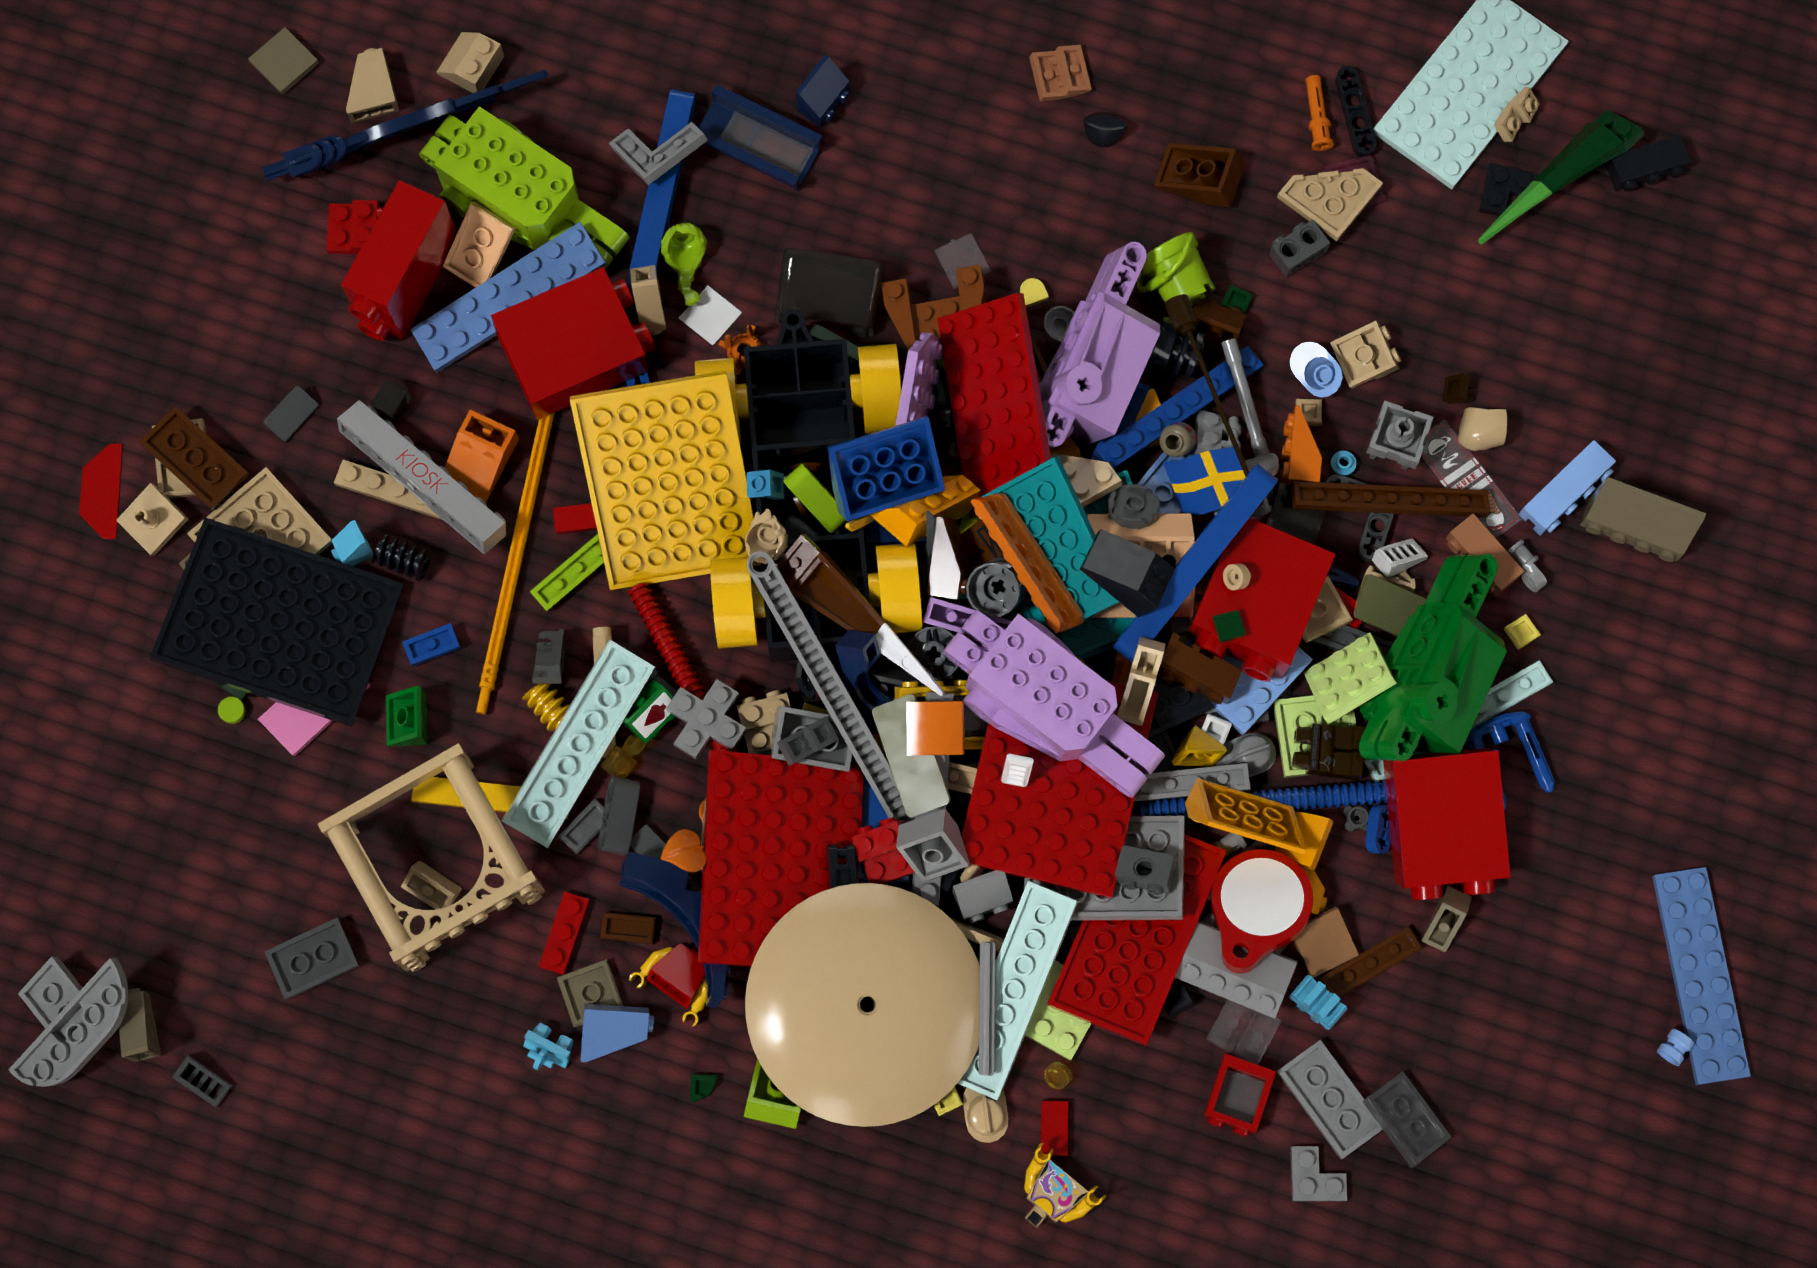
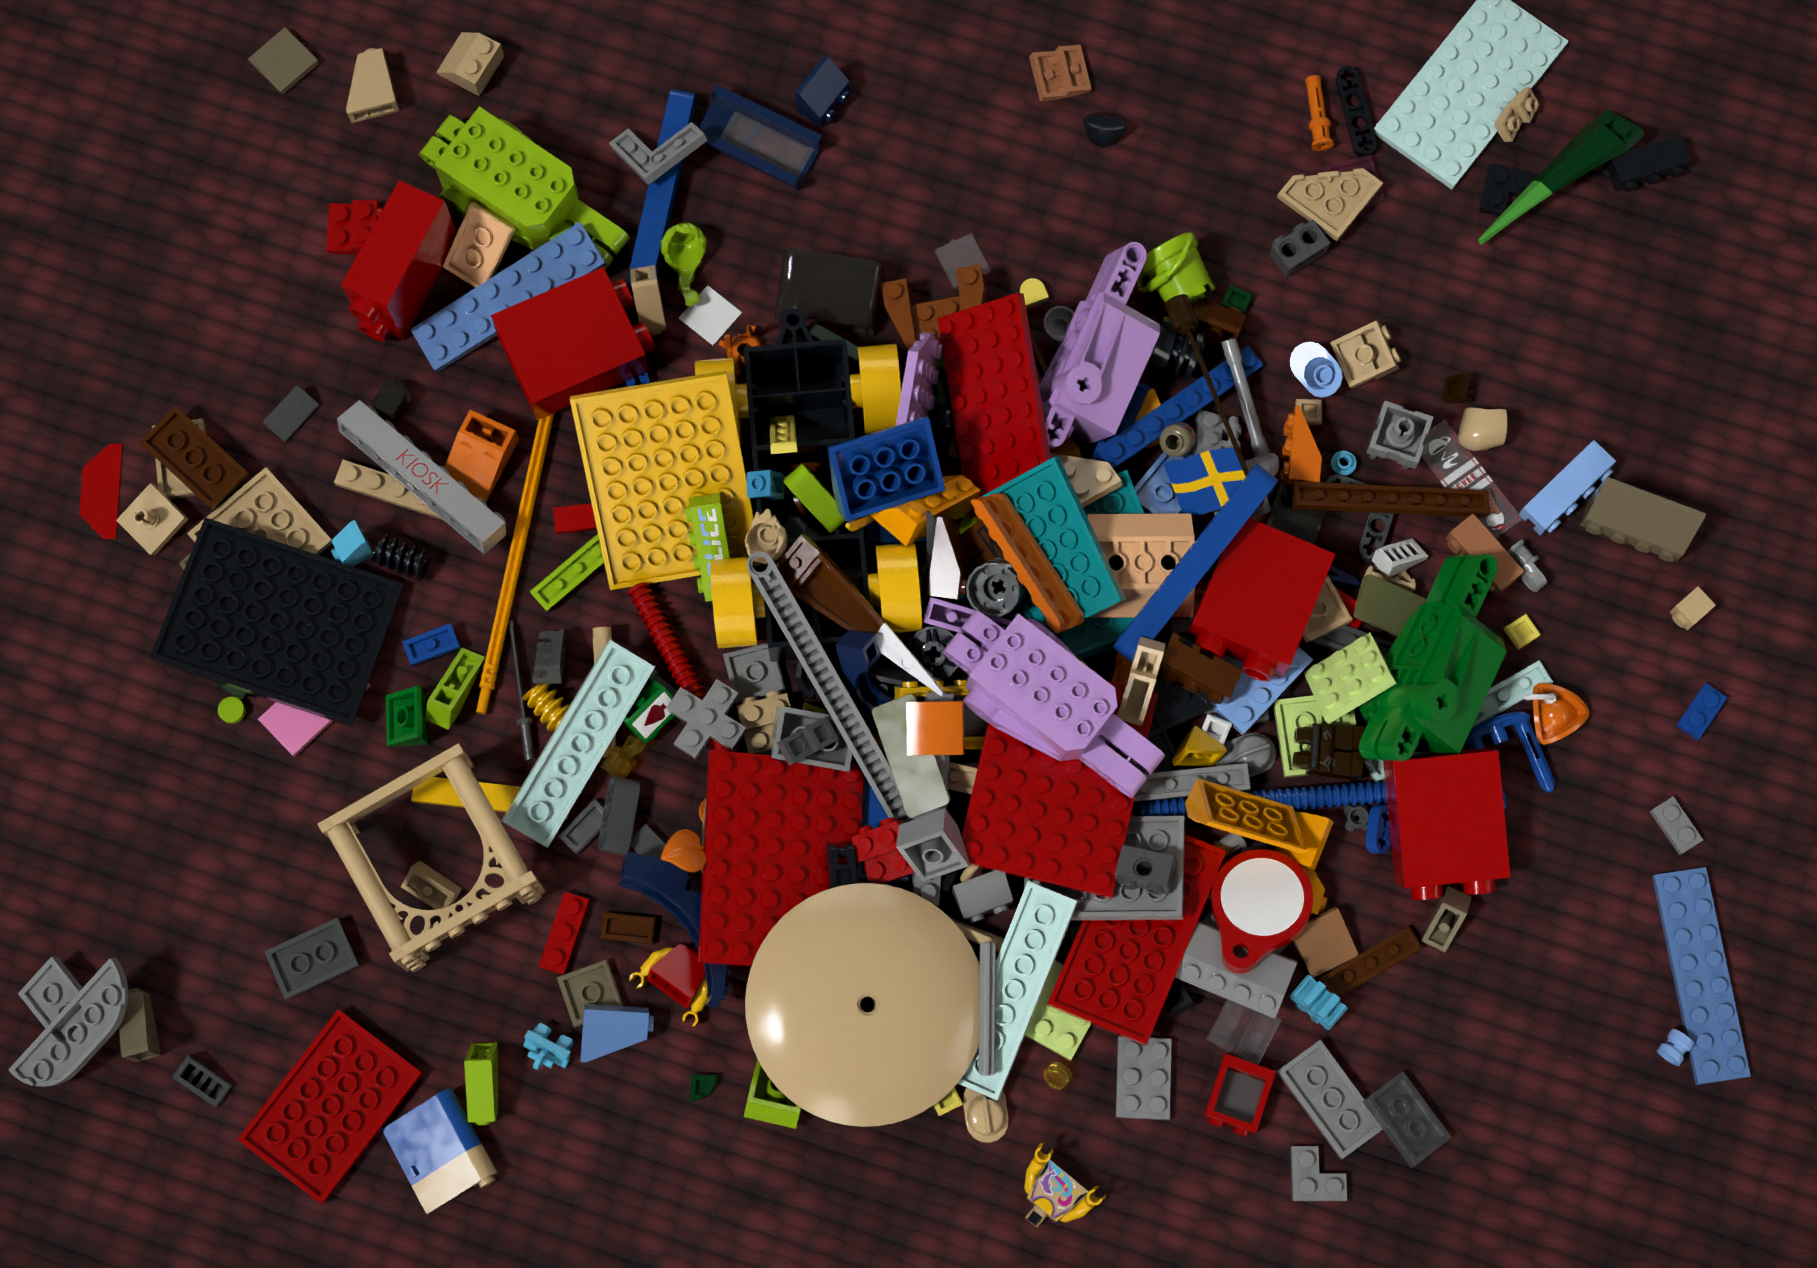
dark blue piece [261,70,549,181] -> none
white slope [1001,754,1034,787] -> none
red tile [1040,1101,1068,1156] -> none
black slope [1080,529,1175,617] -> none
dark grey tile [1108,484,1160,529] -> none
reddish brown slope [1154,143,1245,207] -> none
dark green tile [1212,610,1246,643] -> none
tan tile [1223,563,1251,590] -> none
none -> red plate [237,1009,423,1205]
none -> door [381,1088,498,1214]
none -> lime slope [425,648,485,730]
none -> lime slope [464,1042,498,1125]
none -> flat silver sword [509,620,535,761]
none -> lime brick [685,493,730,602]
none -> light grey tile [723,643,786,705]
none -> light yellow tile [770,415,797,454]
none -> light grey plate [1115,1037,1172,1120]
none -> orange hat [1523,683,1589,745]
none -> light grey plate [1649,796,1703,855]
none -> tan brick [1670,587,1716,631]
none -> blue plate [1675,683,1727,740]

